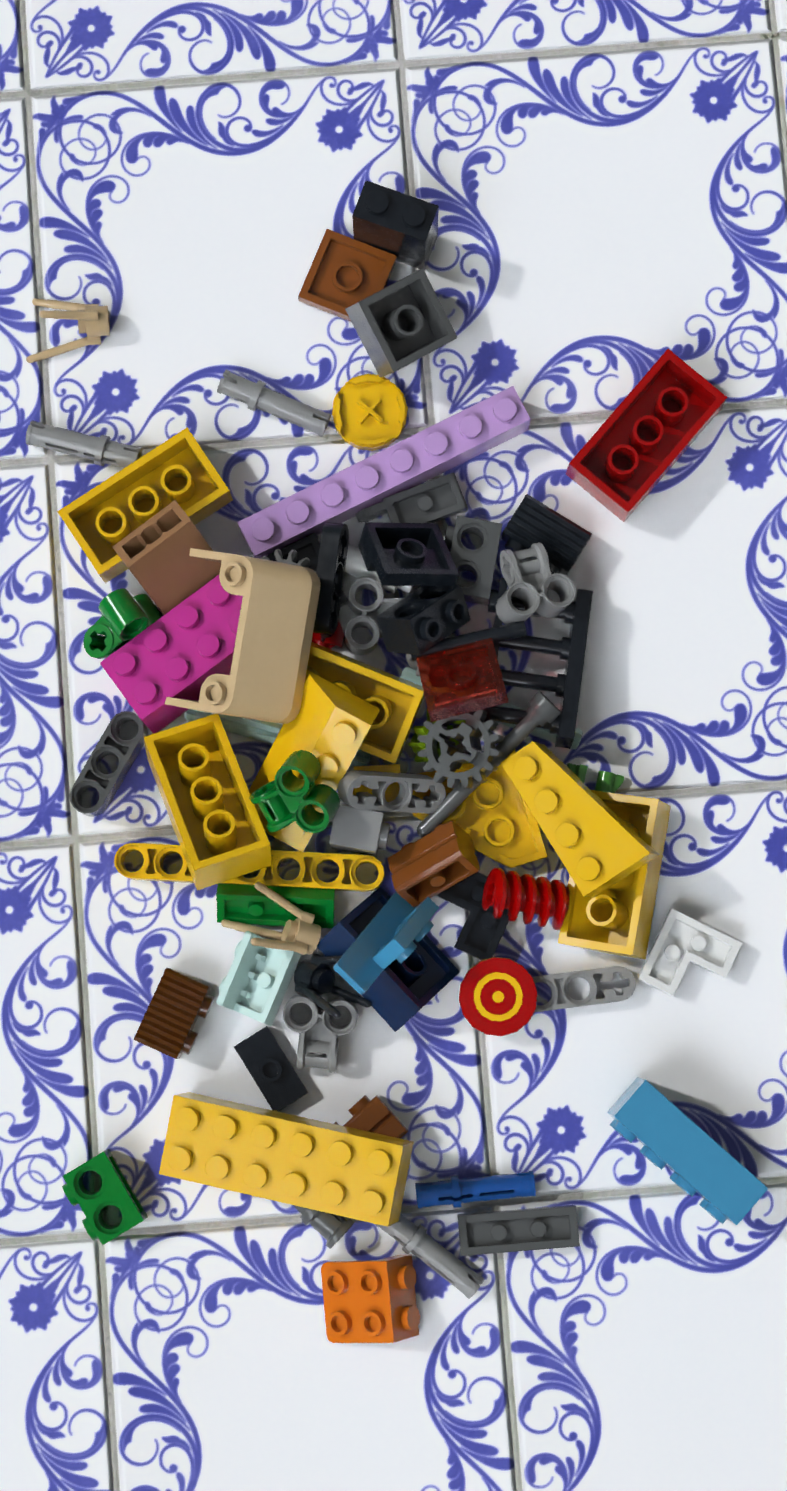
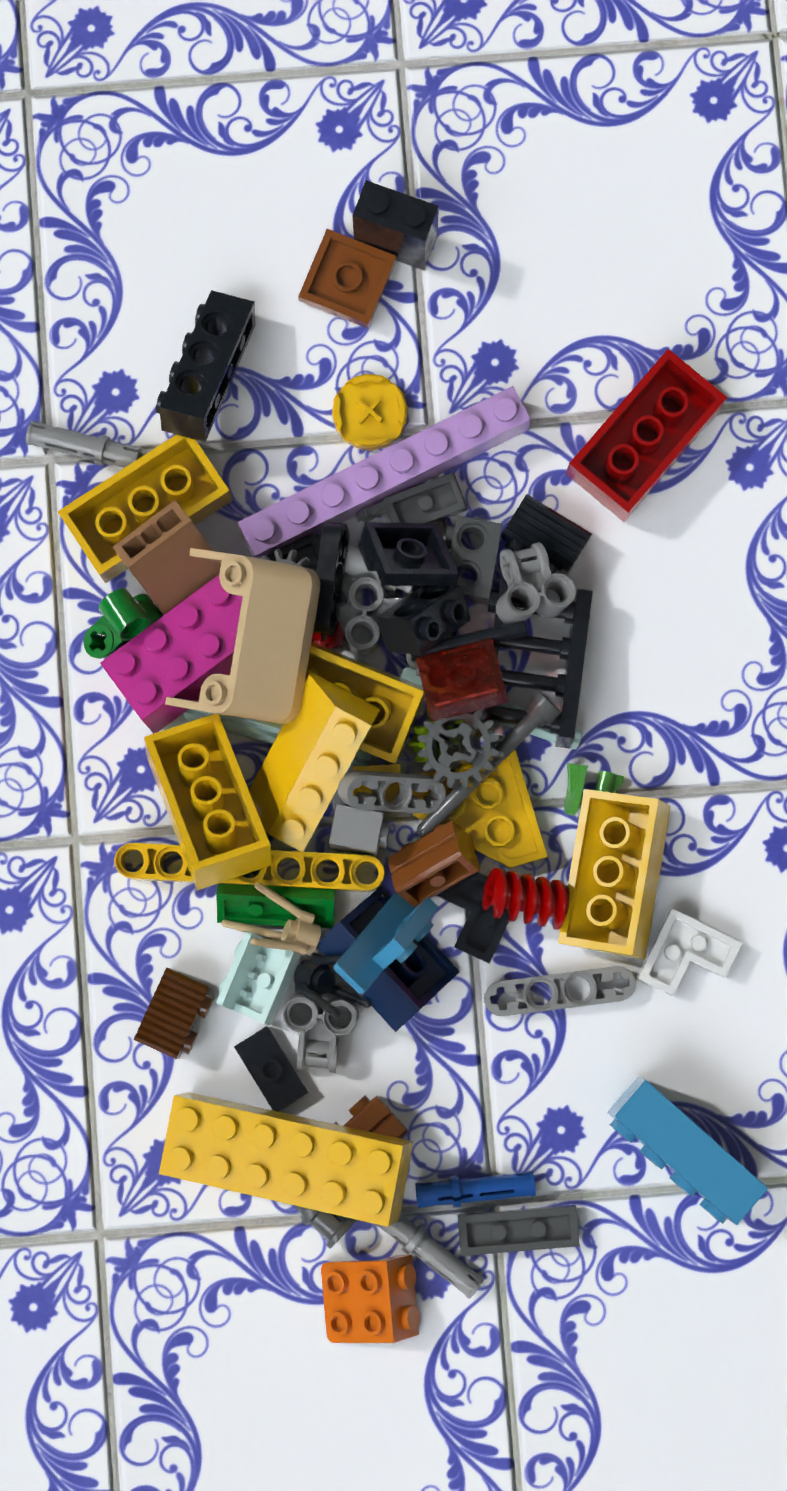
tan plant [26,298,110,363] -> none
green brick [62,1149,148,1246] -> none
dark grey beam [70,711,148,817] -> none
light grey pin [217,370,331,437] -> none
green piece [249,750,340,833] -> none
dark grey brick [345,268,458,377] -> none
red tile [459,957,538,1036] -> none
yellow wedge [501,741,660,898] -> none
none -> black brick [156,290,256,442]

